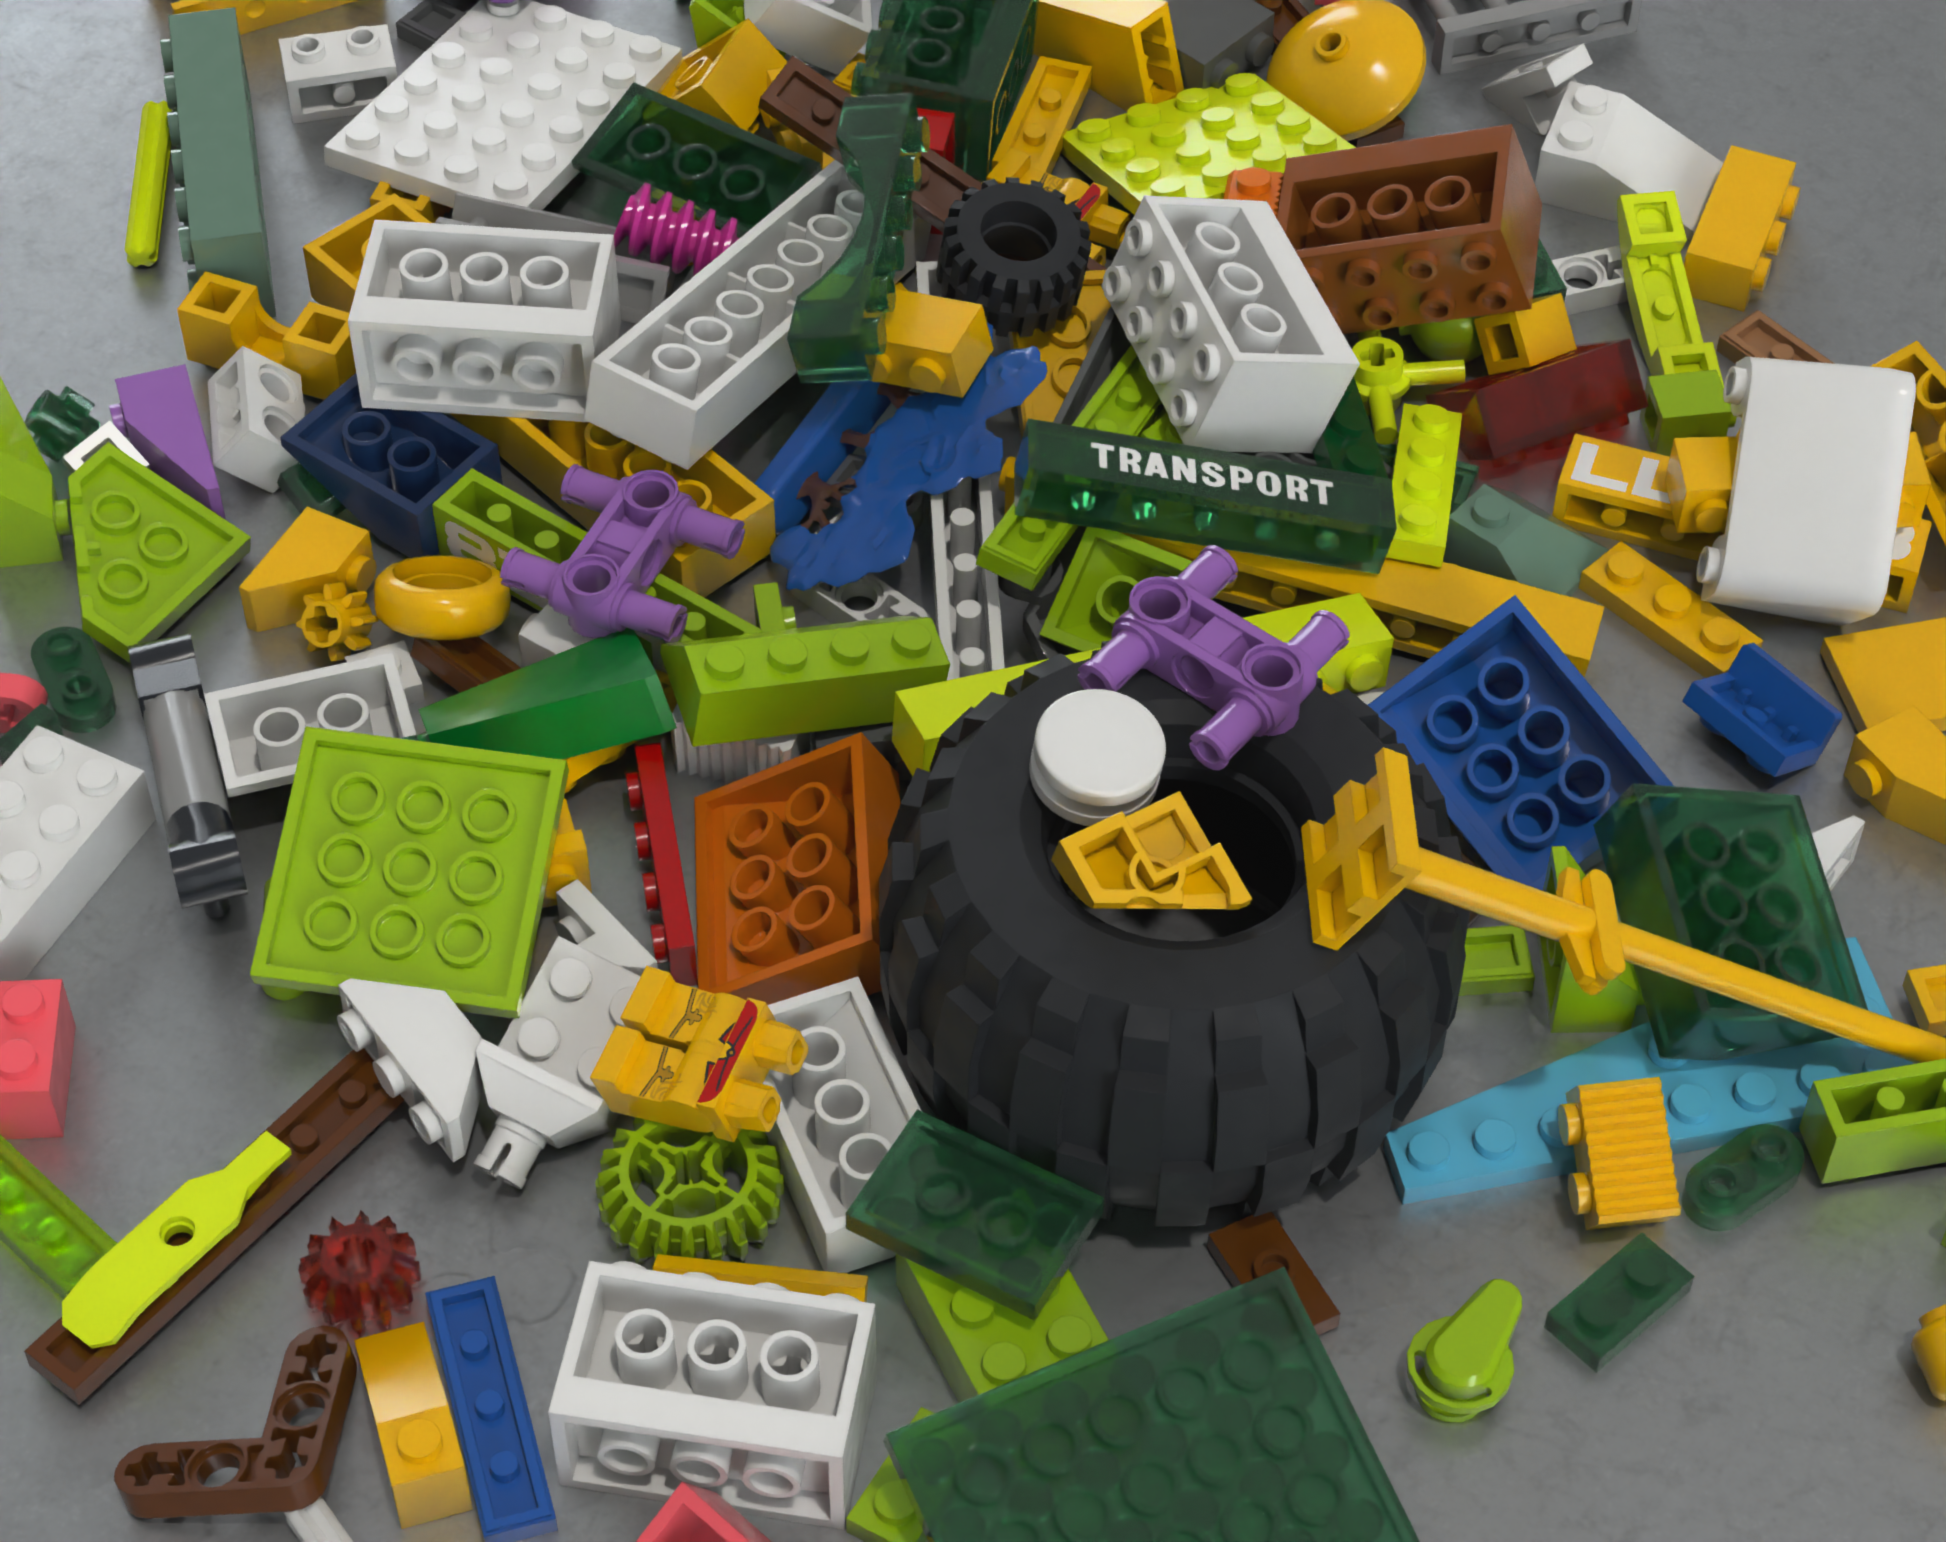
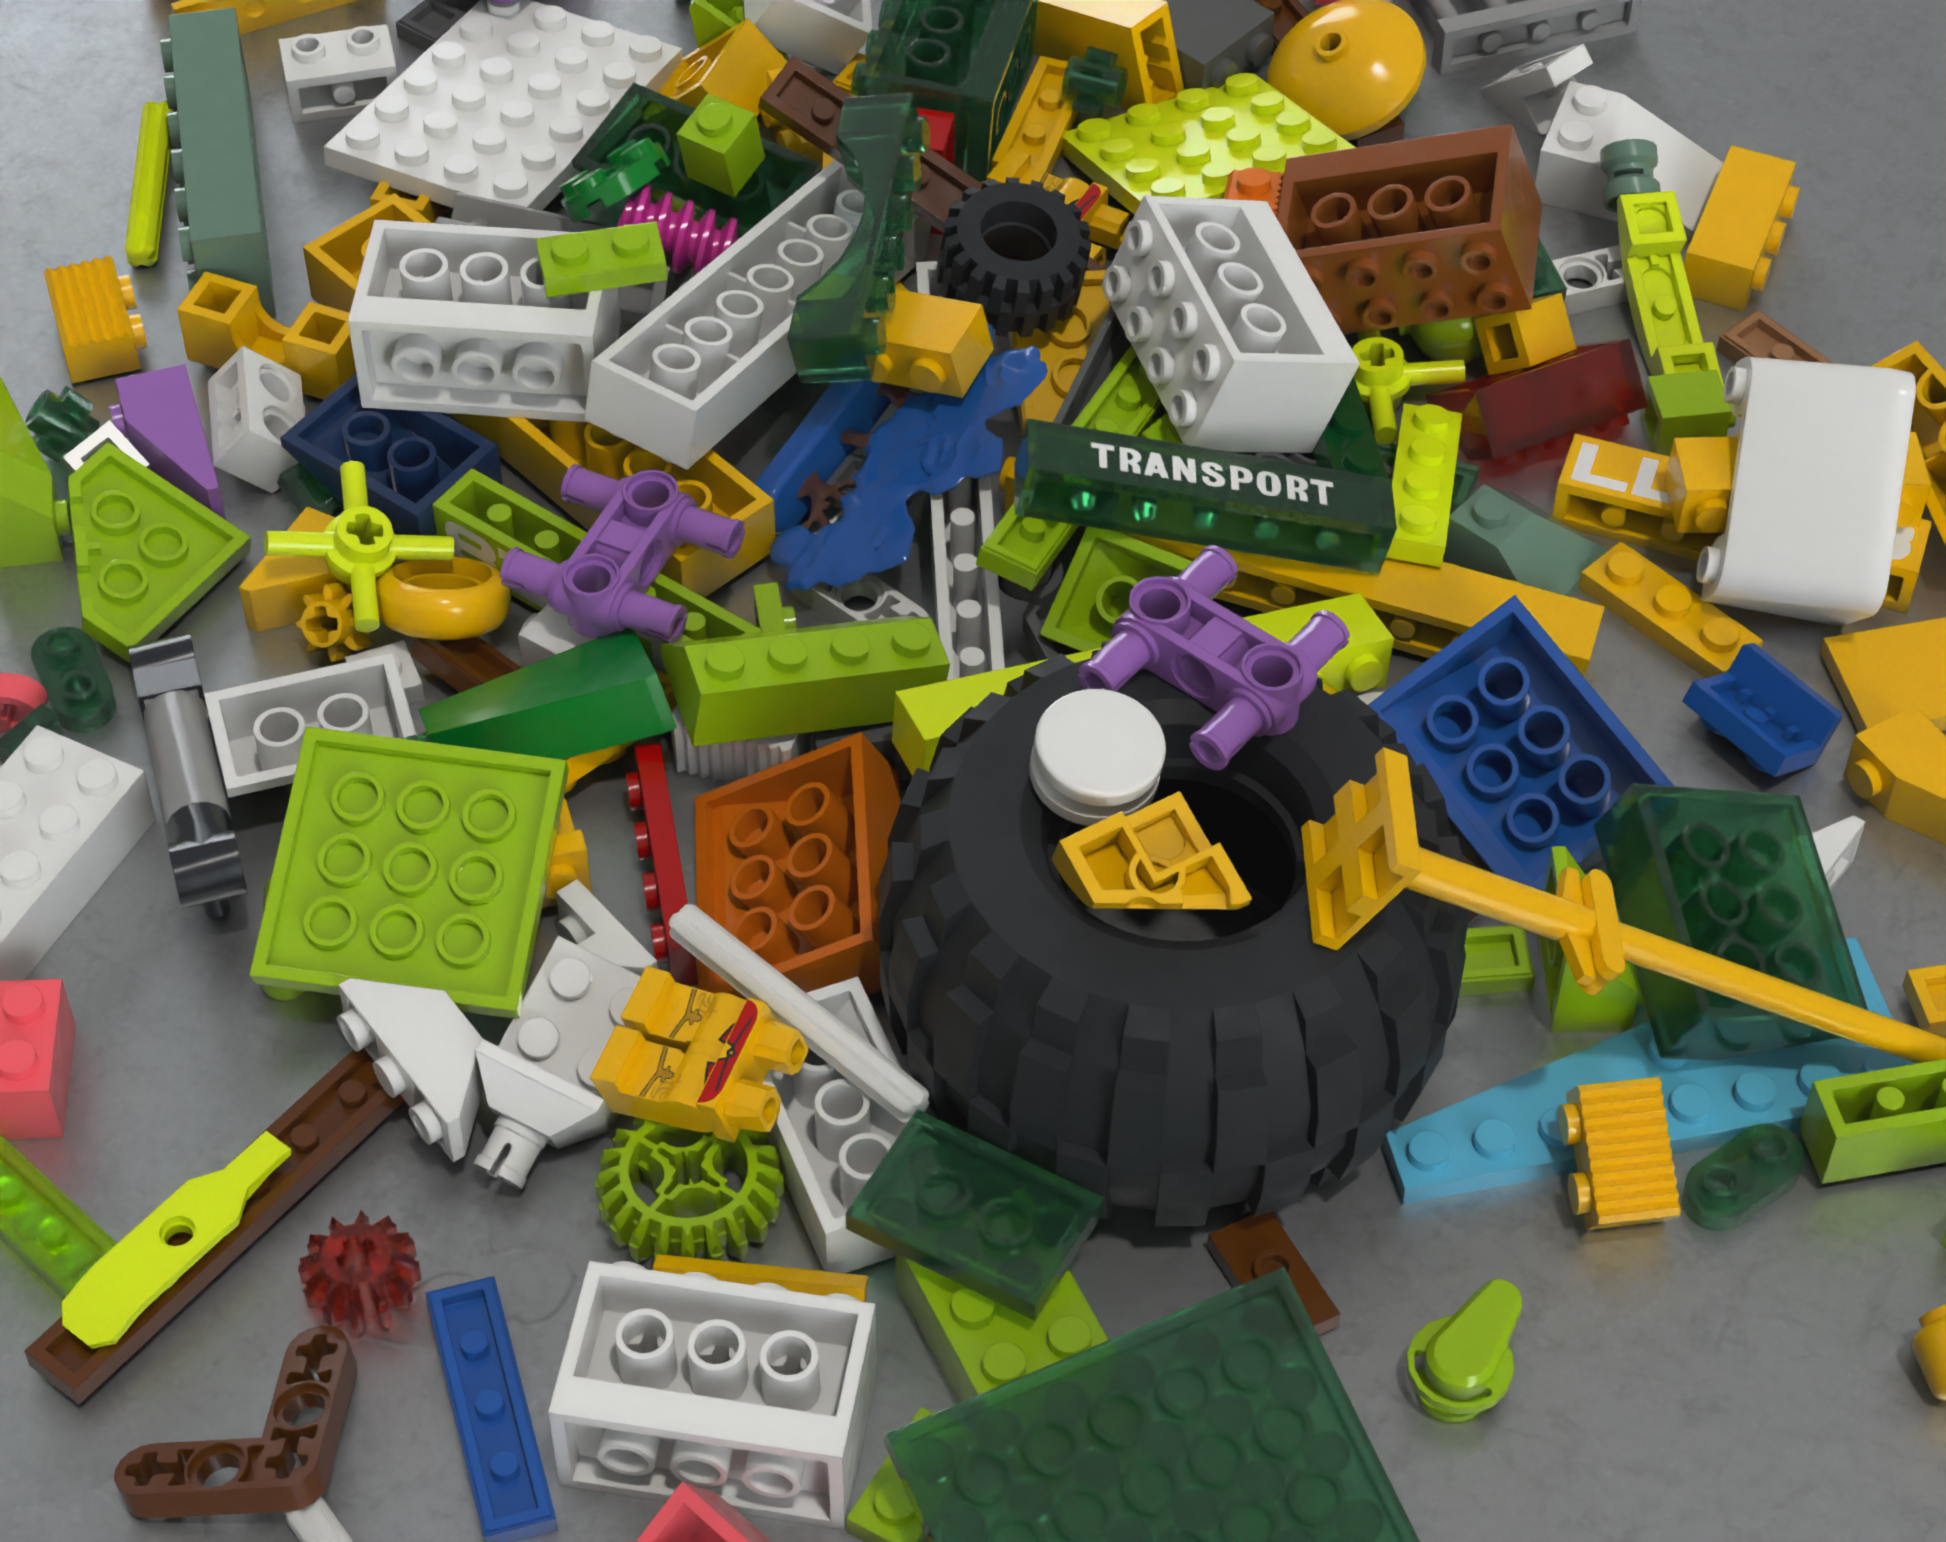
yellow slope [354,1321,473,1529] -> none
clear green plate [1544,1232,1695,1373] -> none
none -> yellow brick [44,255,148,384]
none -> neon yellow bar [264,461,454,632]
none -> lime plate [536,221,668,298]
none -> green plate [559,137,671,223]
none -> white axle [668,904,929,1124]
none -> lime brick [676,94,765,198]
none -> clear green gear [1062,46,1128,118]
none -> sand green wheel [1600,139,1661,213]

